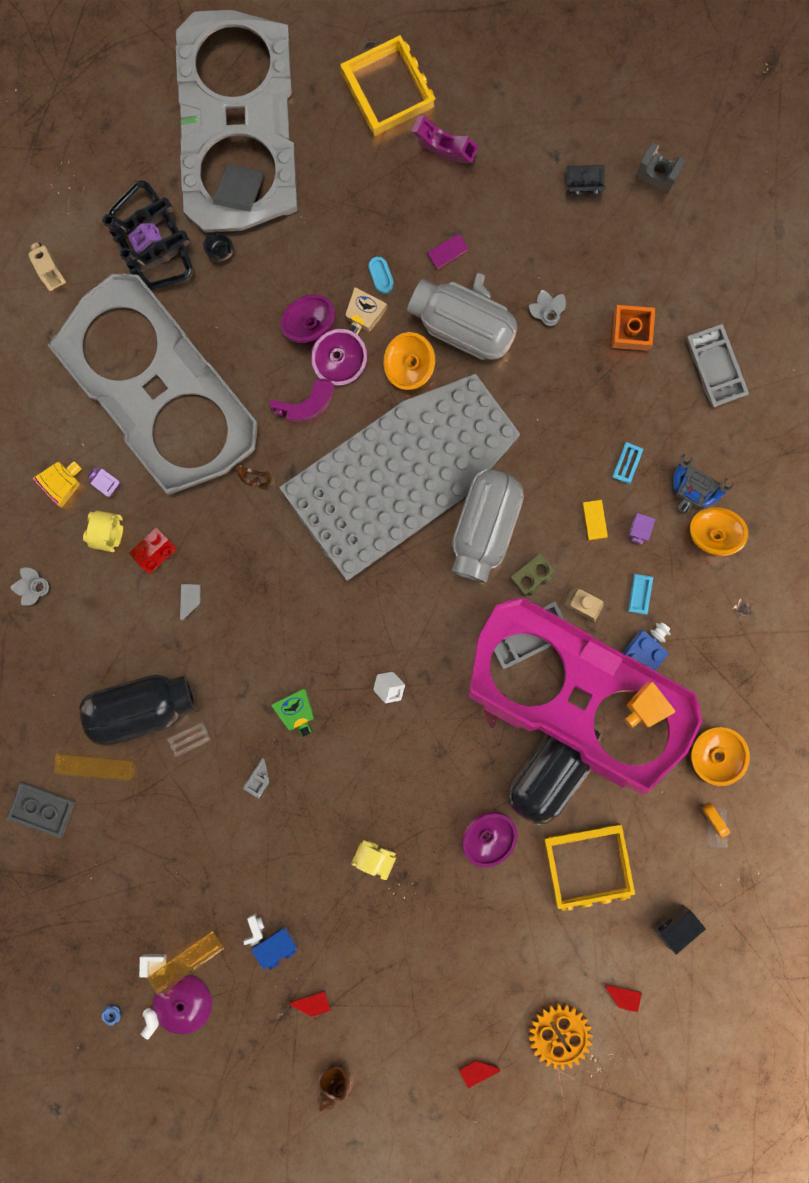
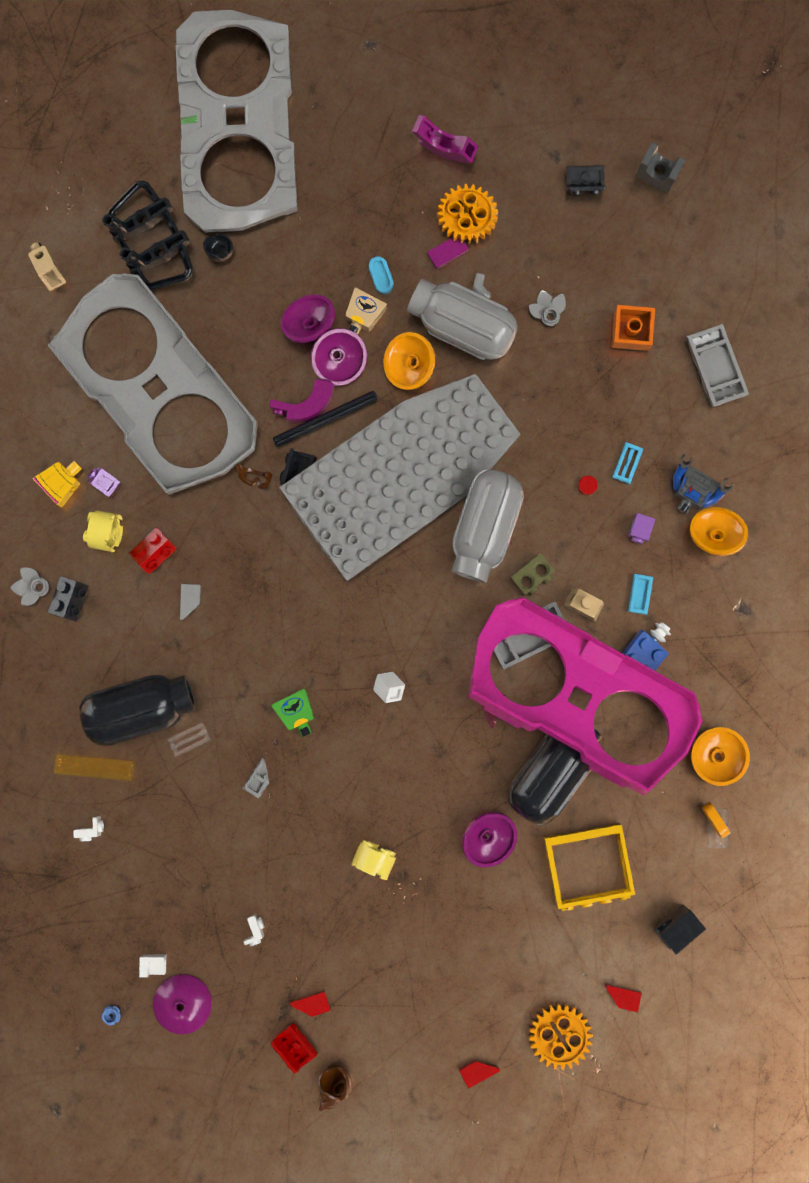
dark grey tile [6,782,76,839] -> none
medium lavender bracket [128,223,162,252] -> none
white arm [141,1008,159,1039] -> none
clear yellow plate [147,932,224,995] -> none
dark grey tile [213,164,264,212] -> none
blue brick [251,926,298,970] -> none
yellow window [340,35,435,136] -> none
yellow tile [582,500,608,541] -> none
light orange torso [624,682,676,728] -> none
none -> black bracket [48,576,89,621]
none -> white bracket [73,816,104,841]
none -> red bracket [270,1023,318,1074]
none -> black axle [273,391,378,447]
none -> black bracket [279,448,317,485]
none -> light orange gear [437,184,498,244]
none -> red tile [578,476,598,495]

